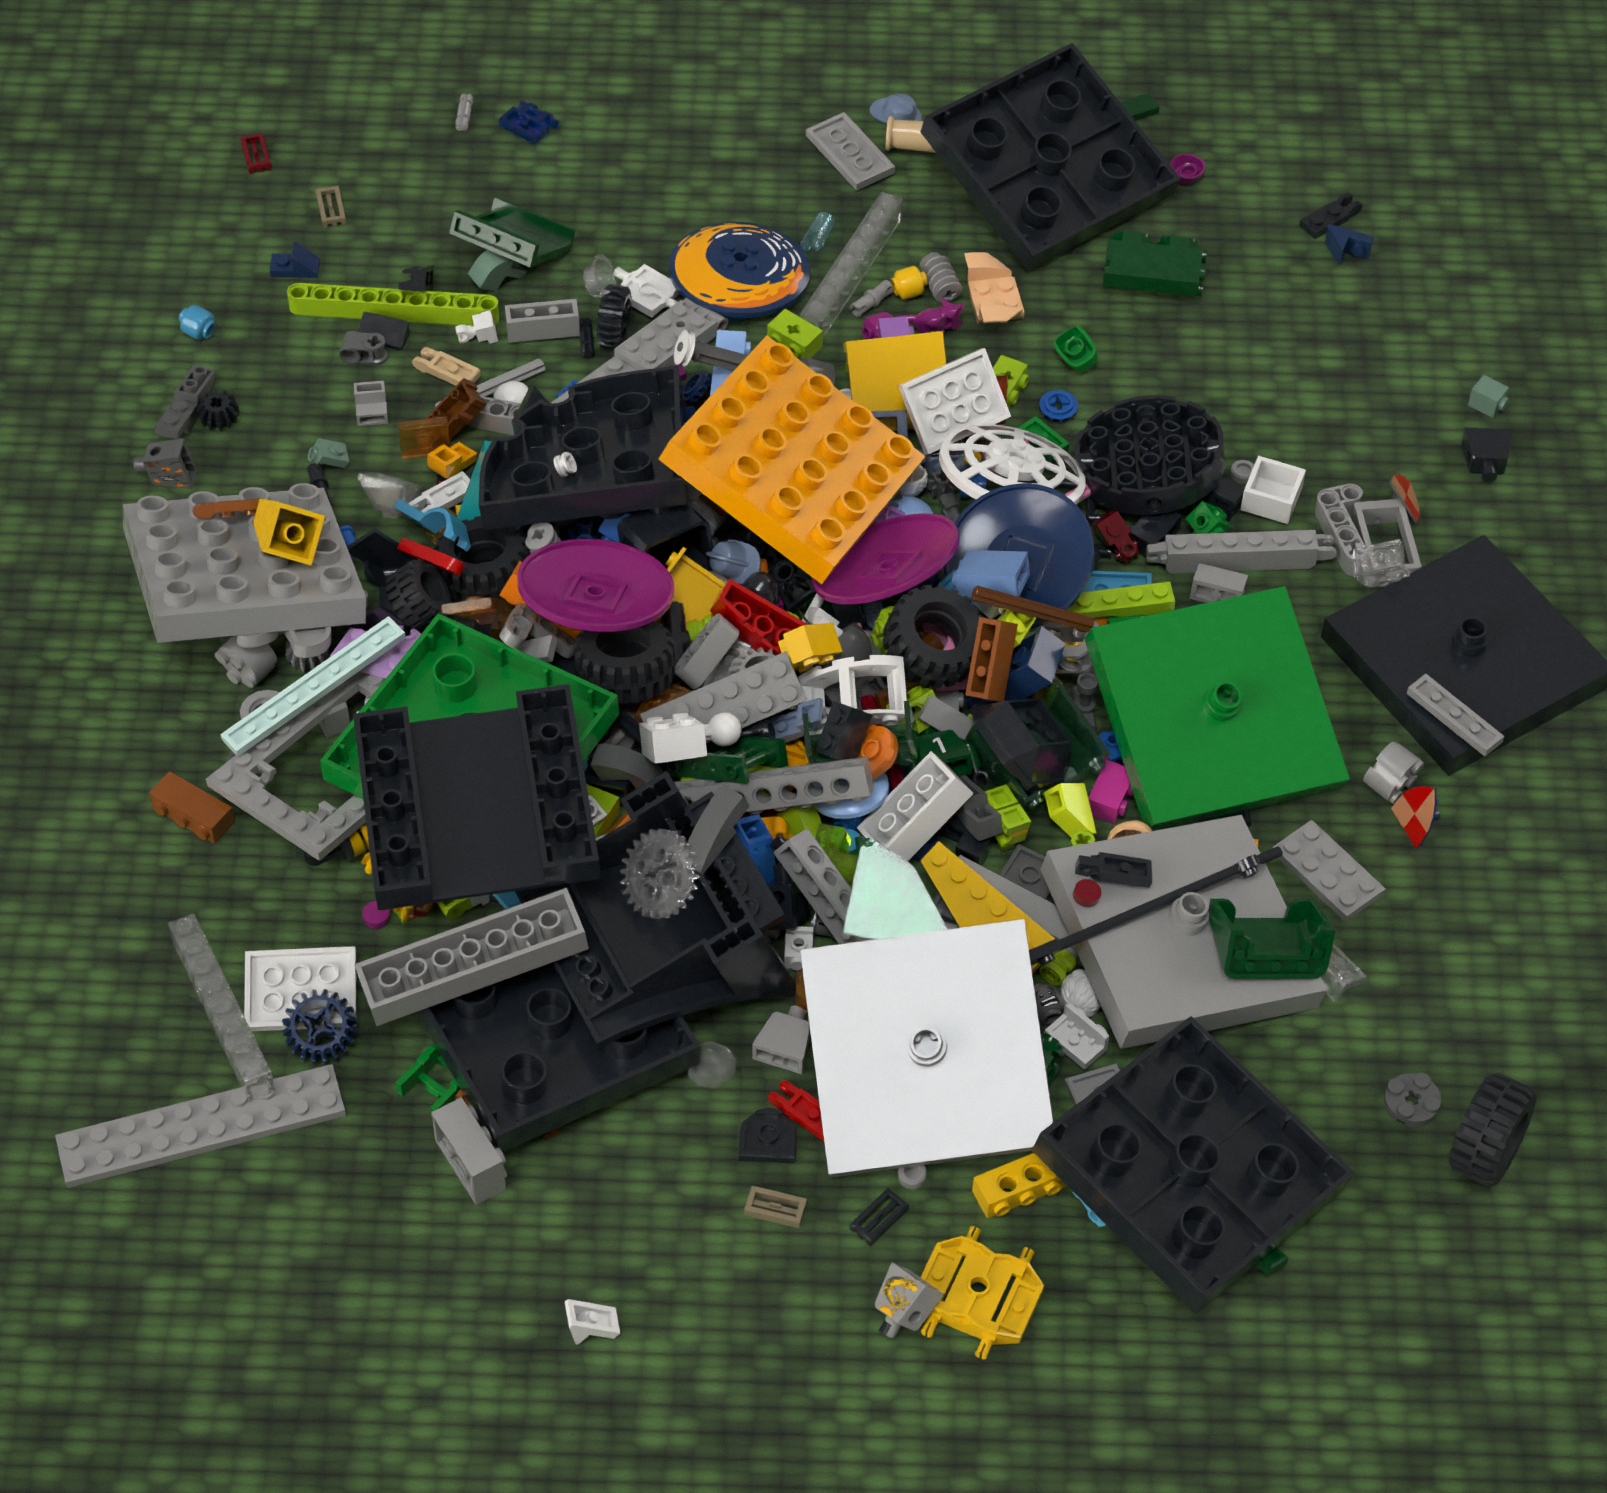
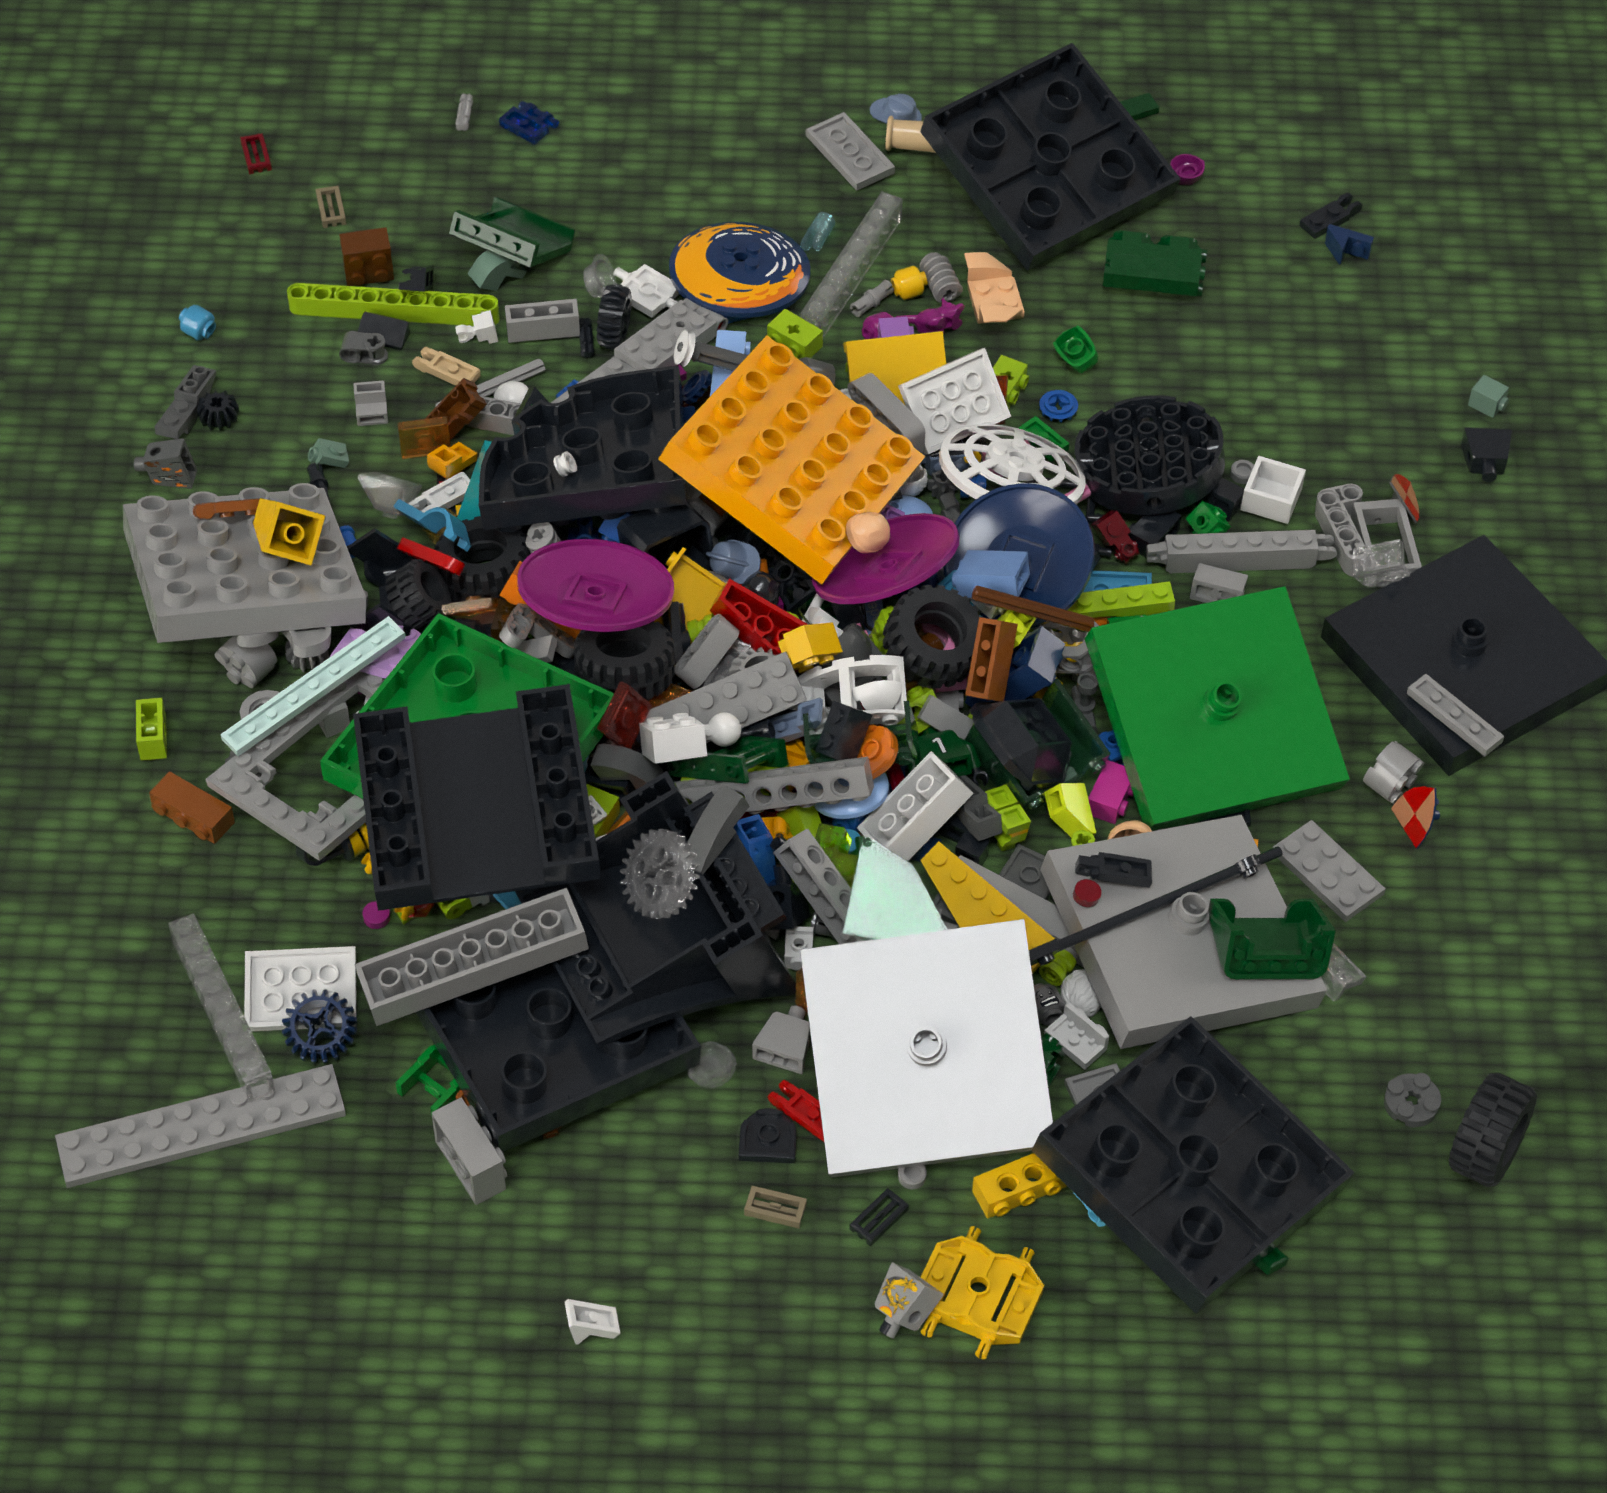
dark blue slope [270,242,320,278] -> none
none -> lime brick [136,698,167,760]
none -> reddish brown brick [339,227,394,286]
none -> clear red plate [597,681,652,749]
none -> light nougat hat [846,512,890,554]
none -> light grey beam [848,373,925,454]
none -> white brick [852,680,902,710]

